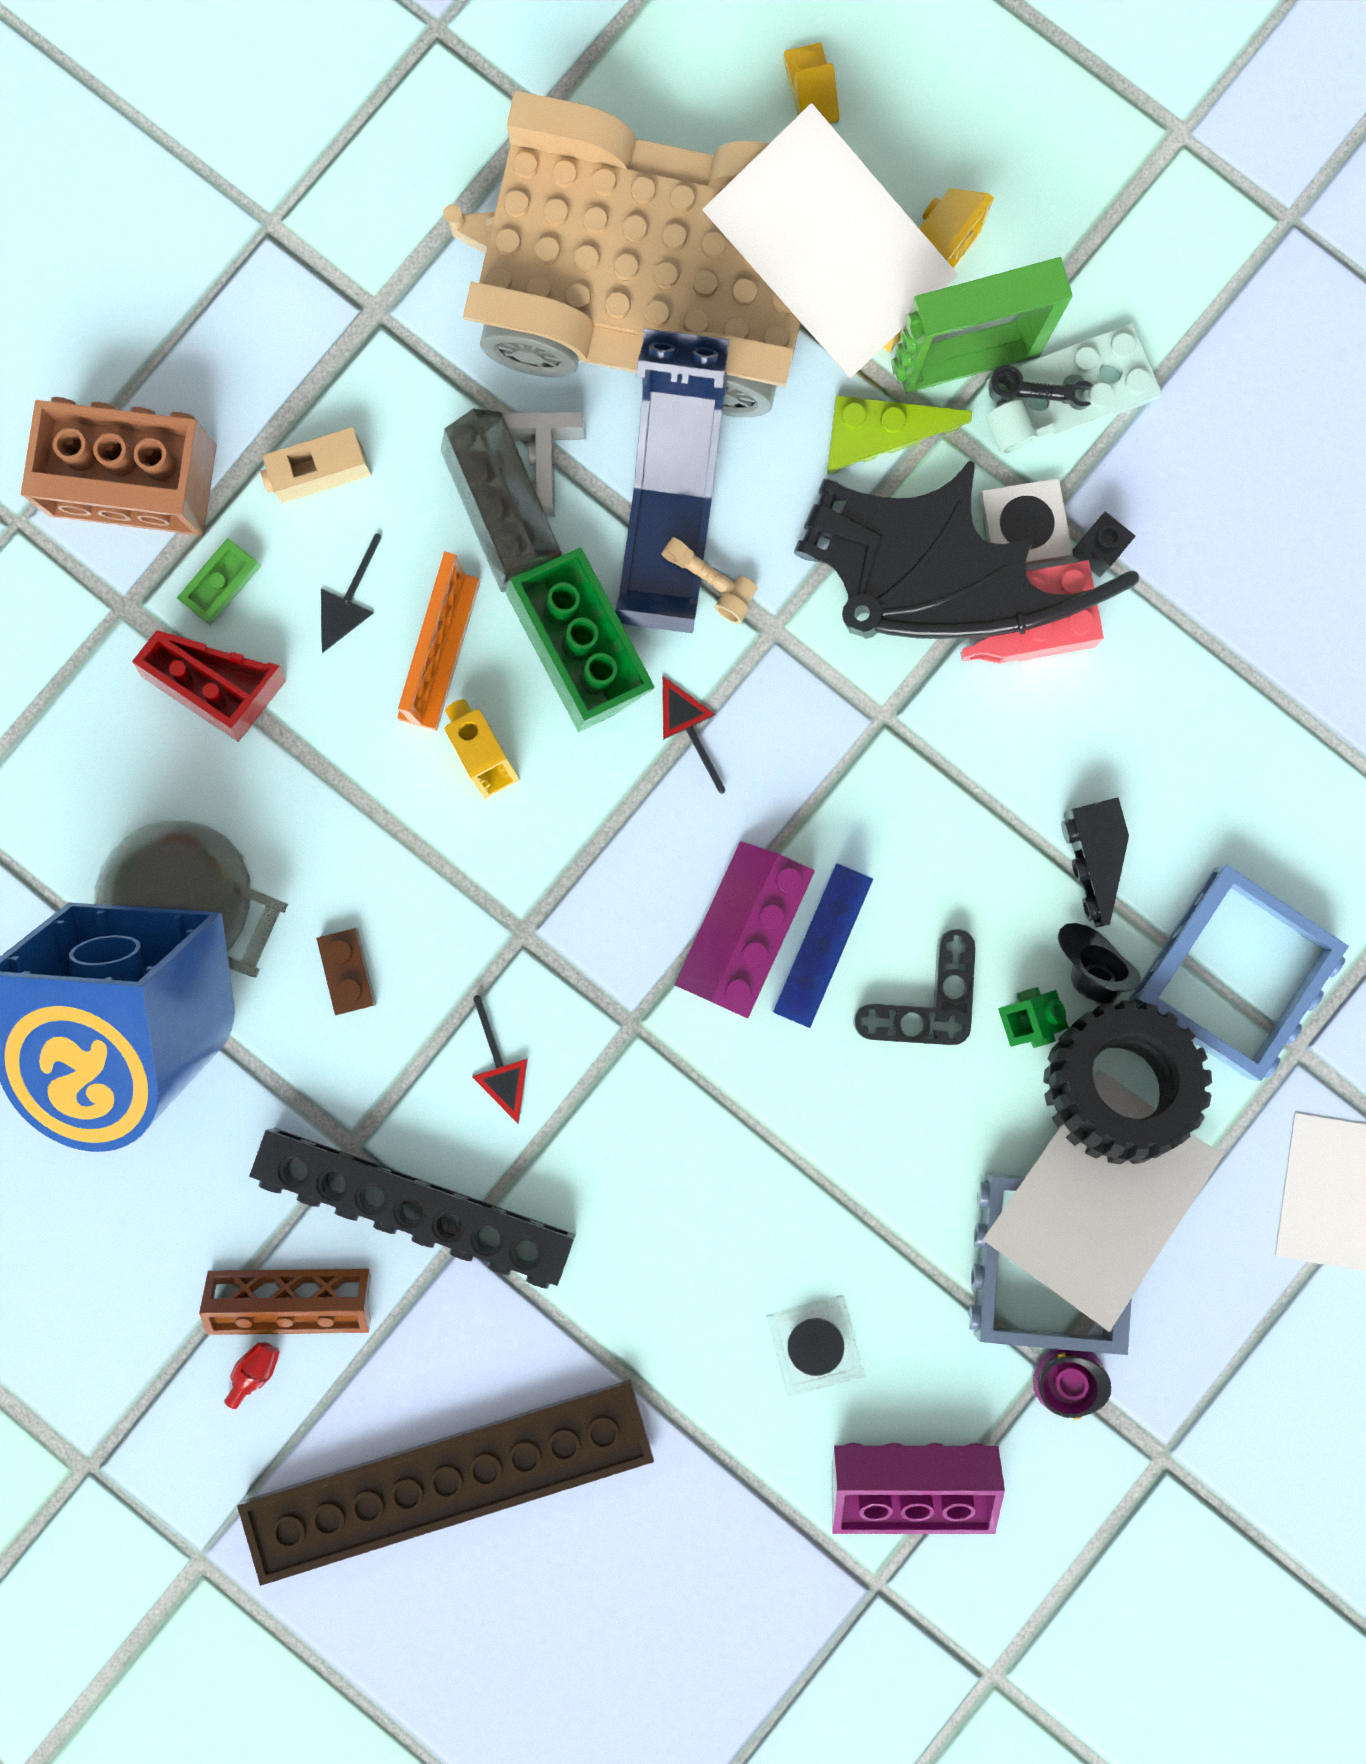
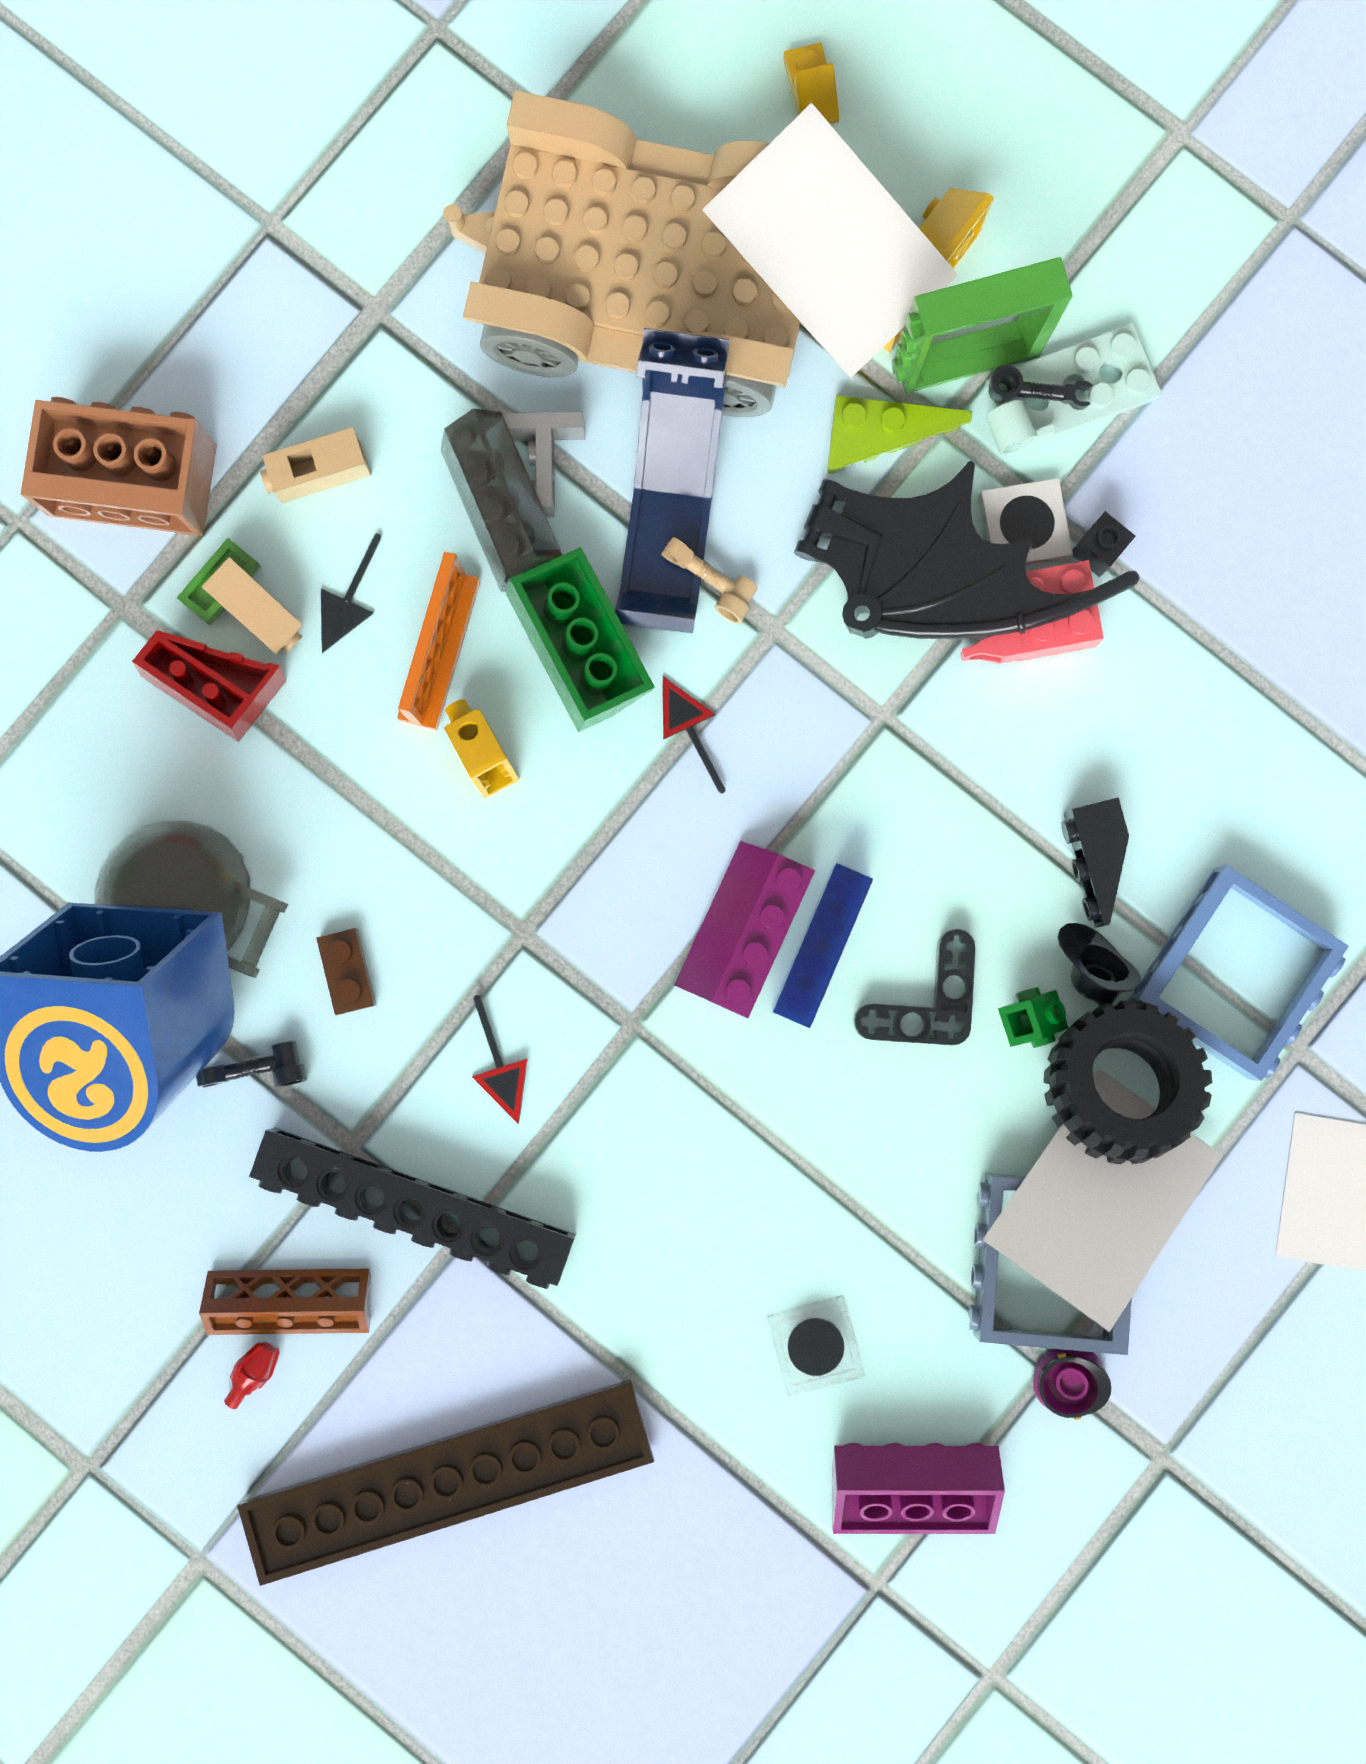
none -> black brick [196,1041,307,1088]
none -> tan brick [201,557,303,654]

